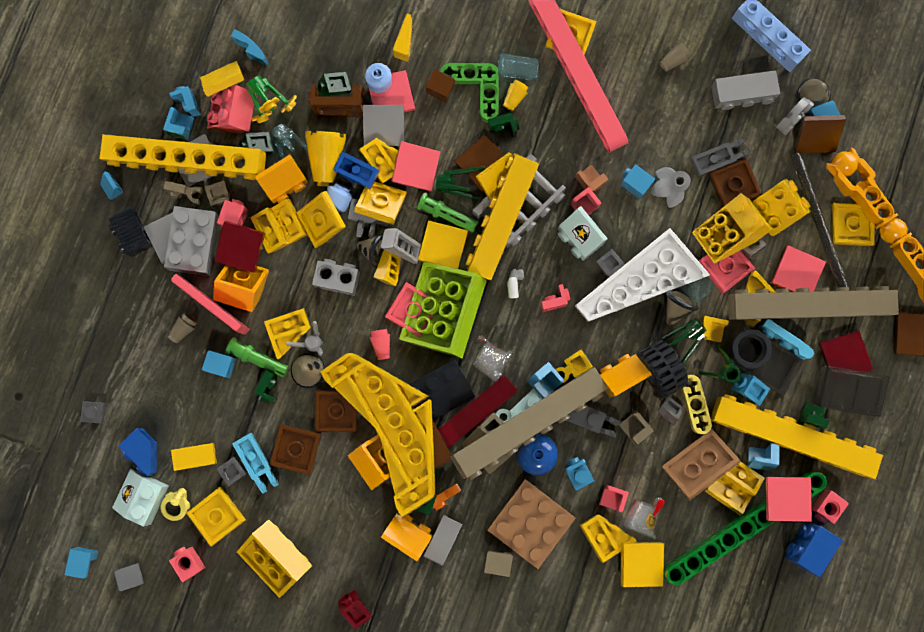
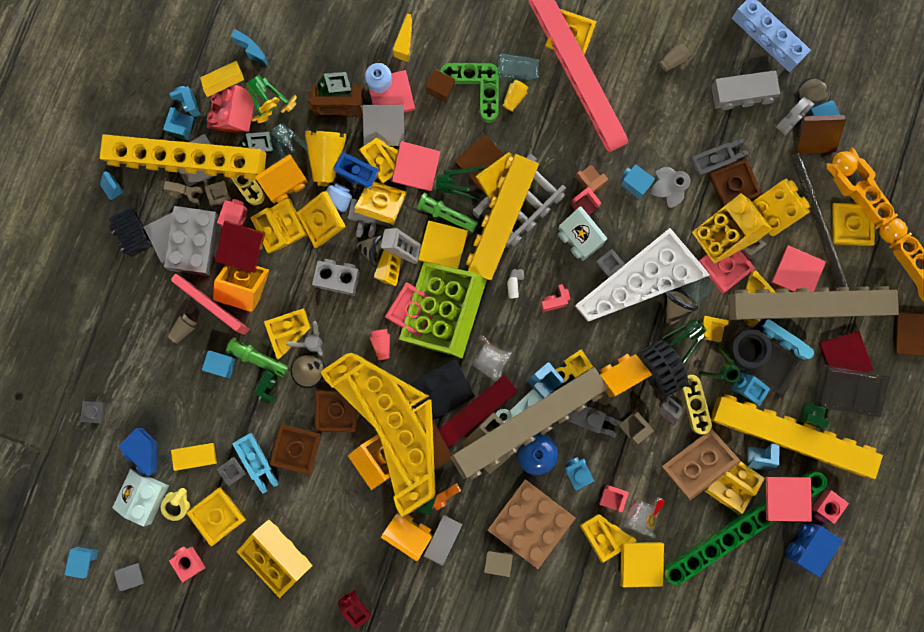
dark green bracket [488,113,520,138] -> none
none -> light yellow beam [222,157,265,205]

